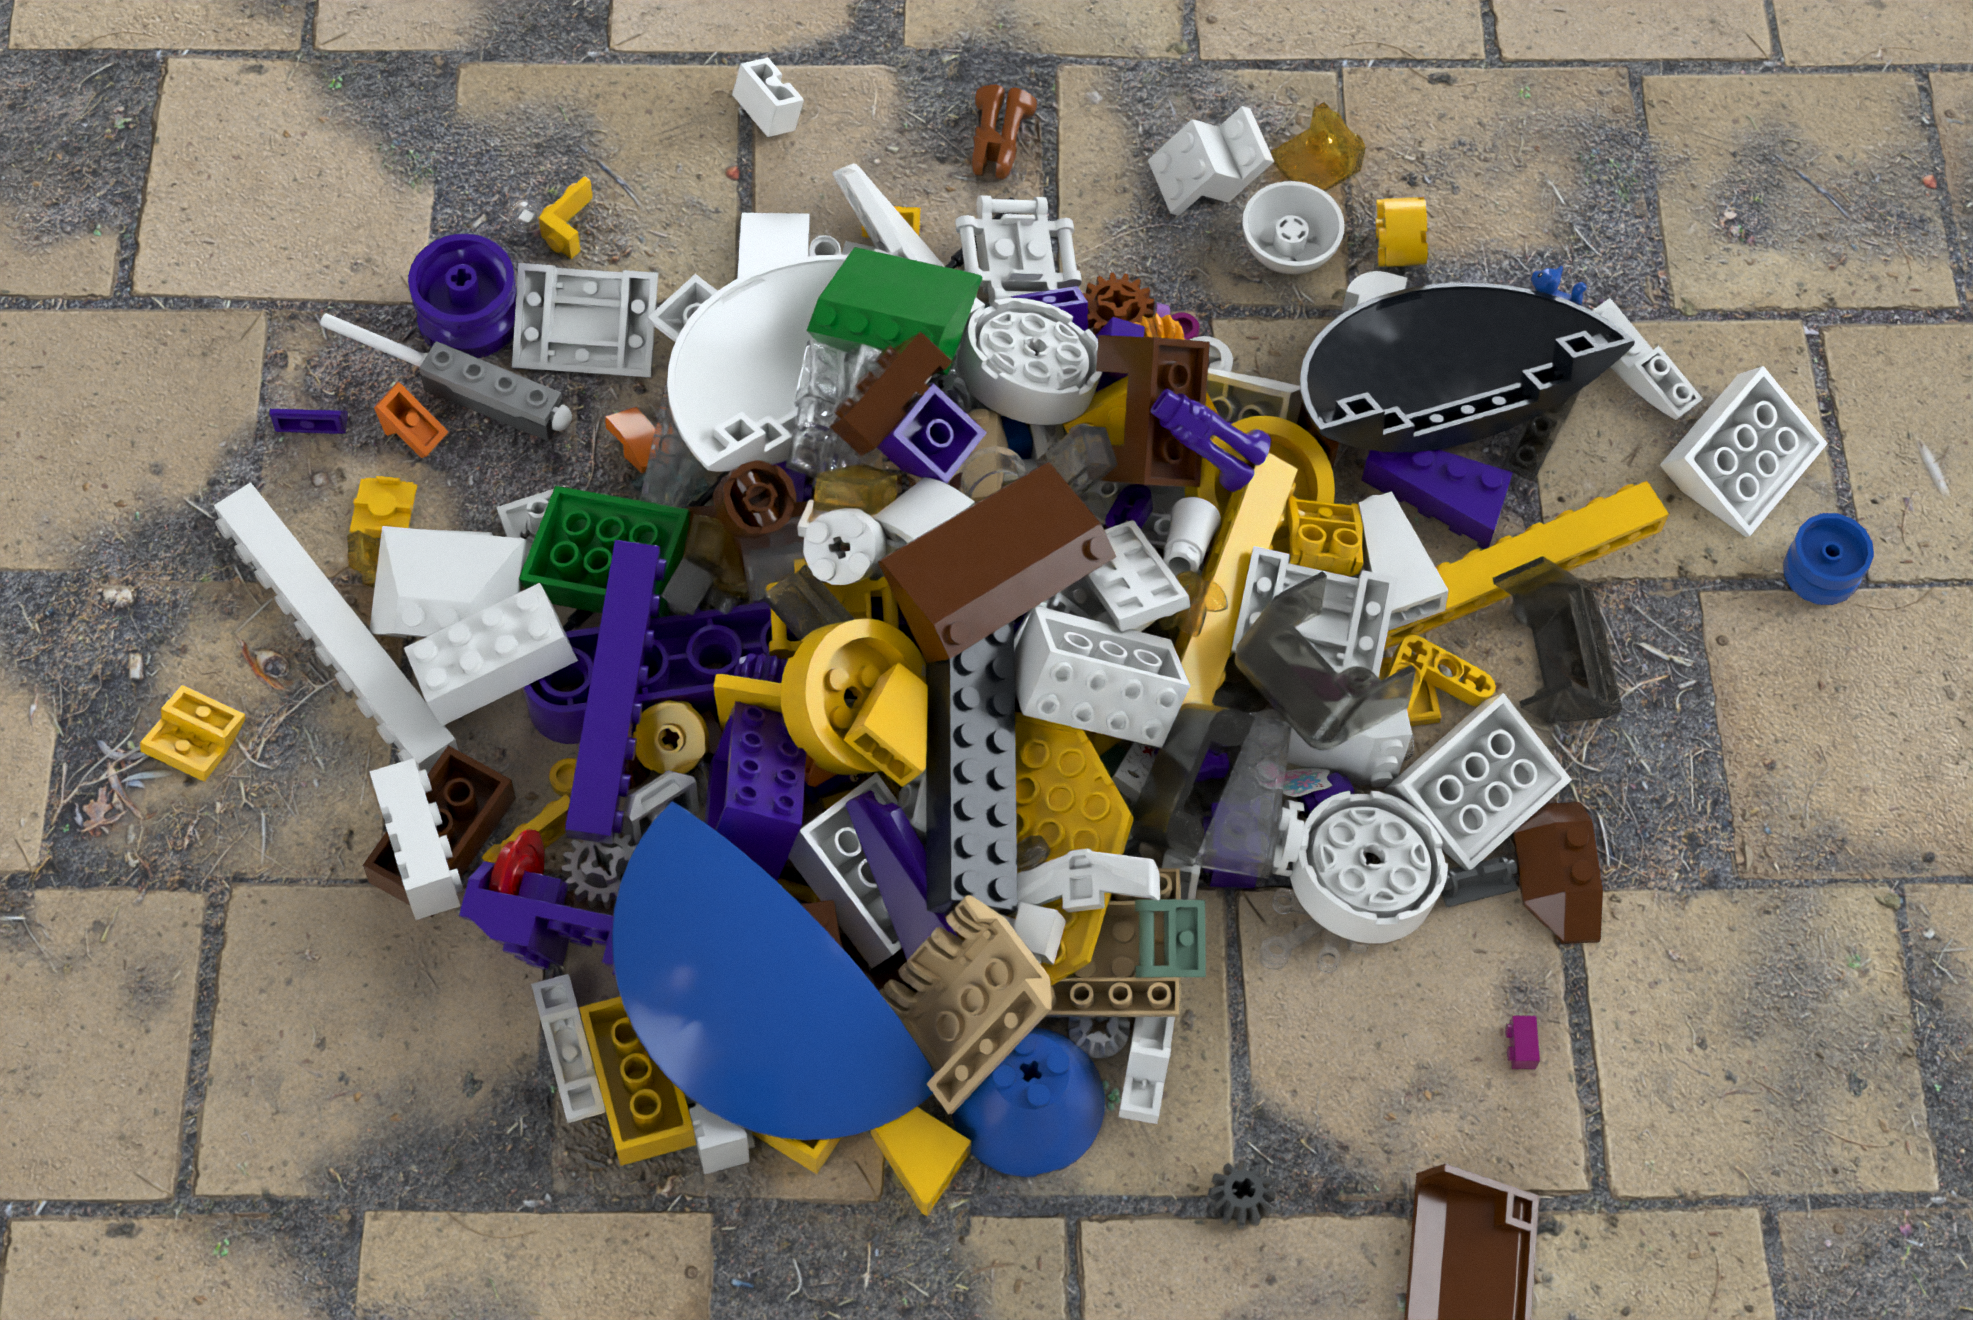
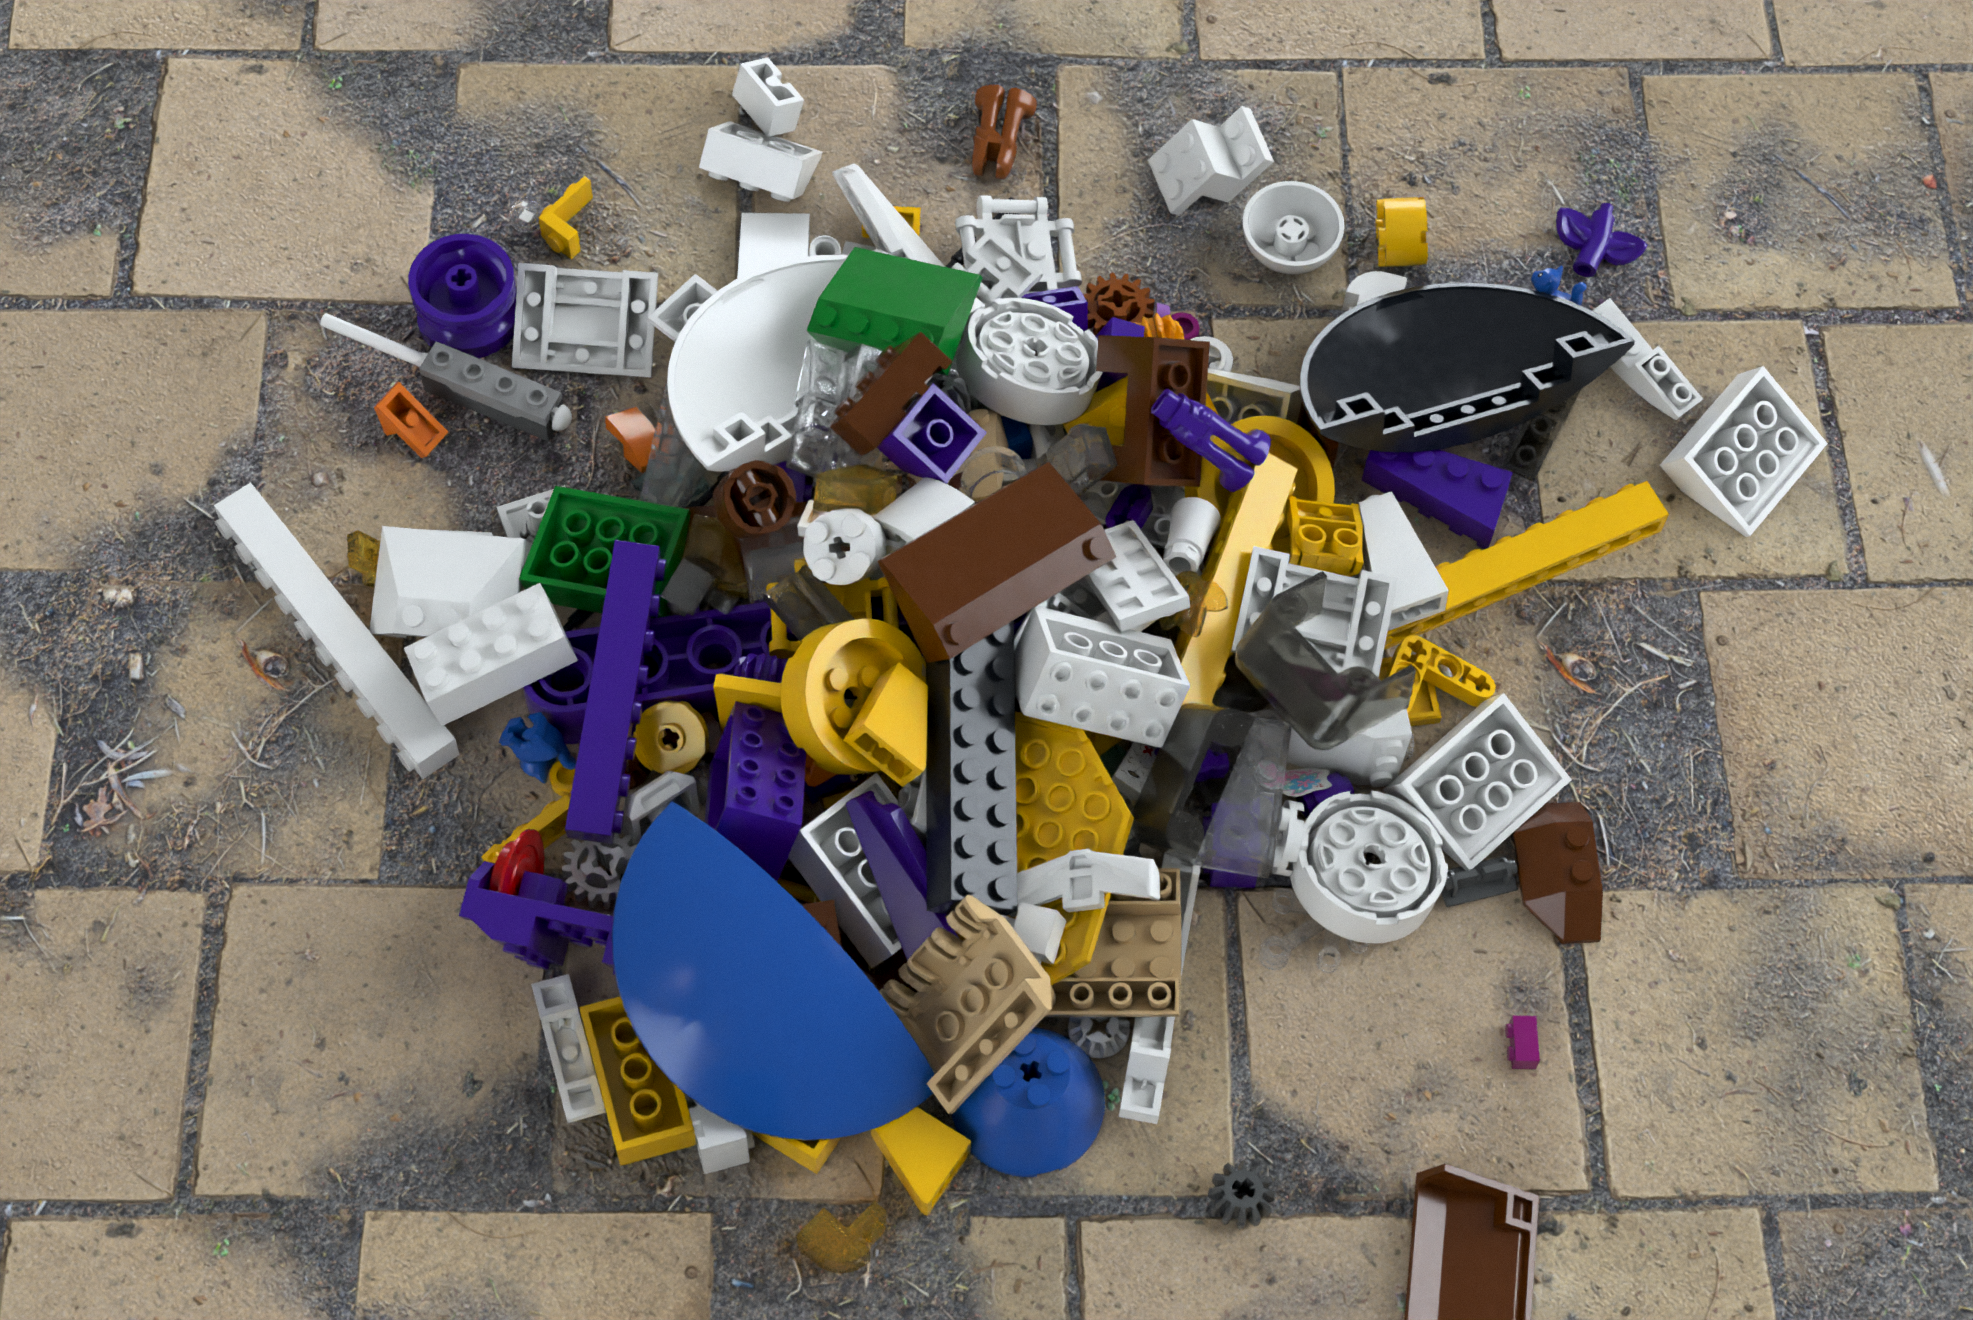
yellow slope [140,685,246,782] -> none
dark purple slope [269,409,348,434] -> none
yellow piece [349,476,418,540] -> none
reddish brown brick [363,745,516,918] -> none
white wedge [370,758,464,920] -> none
clear smoke tile [1017,835,1051,871] -> none
sand green plate [1135,899,1206,977] -> none
clear yellow bracket [1271,102,1366,192] -> none
clear smoke windscreen [1493,556,1622,724] -> none
blue wheel [1783,513,1874,605] -> none
none -> blue animal [499,712,577,783]
none -> white slope [699,121,822,202]
none -> clear yellow brick [796,1200,886,1273]
none -> white plate [952,230,1041,308]
none -> dark purple plant [1556,203,1648,277]

